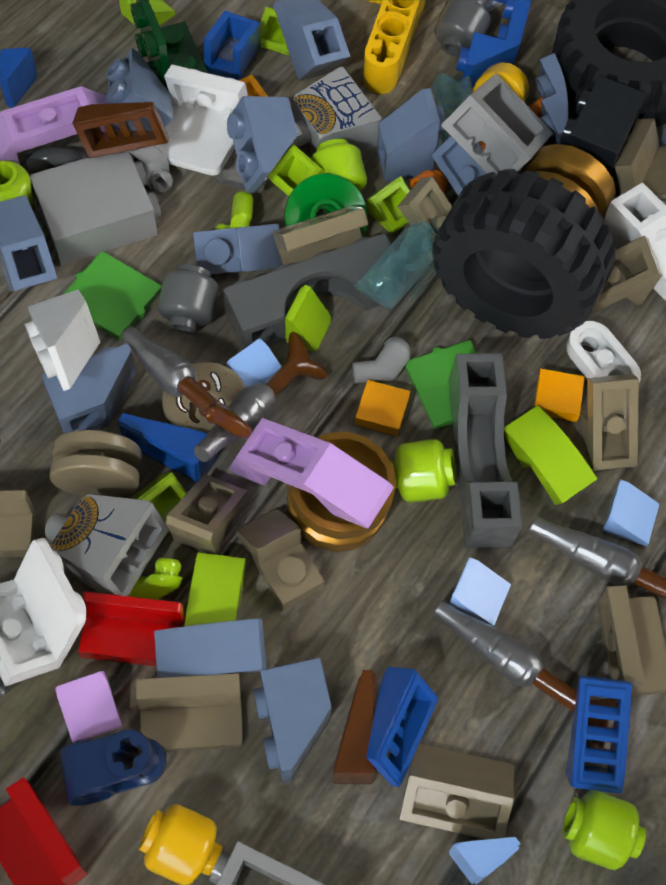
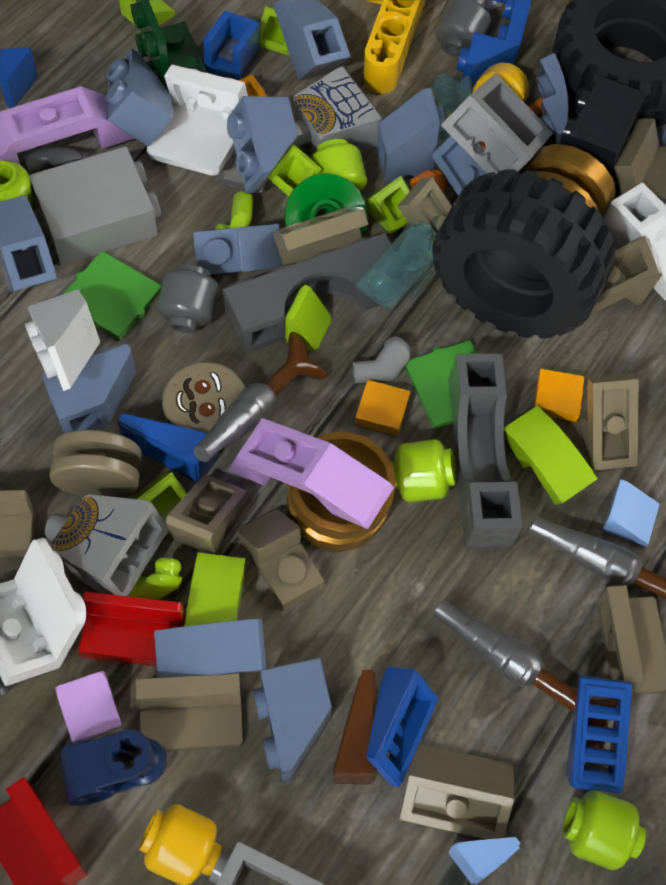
reddish brown slope [72,102,169,158] -> none
piece [122,327,252,438] -> none
light grey arm [128,146,173,193] -> none
light blue slope [226,338,281,387] -> none
light blue slope [450,557,511,627] -> none
white plate [566,321,641,382] -> none

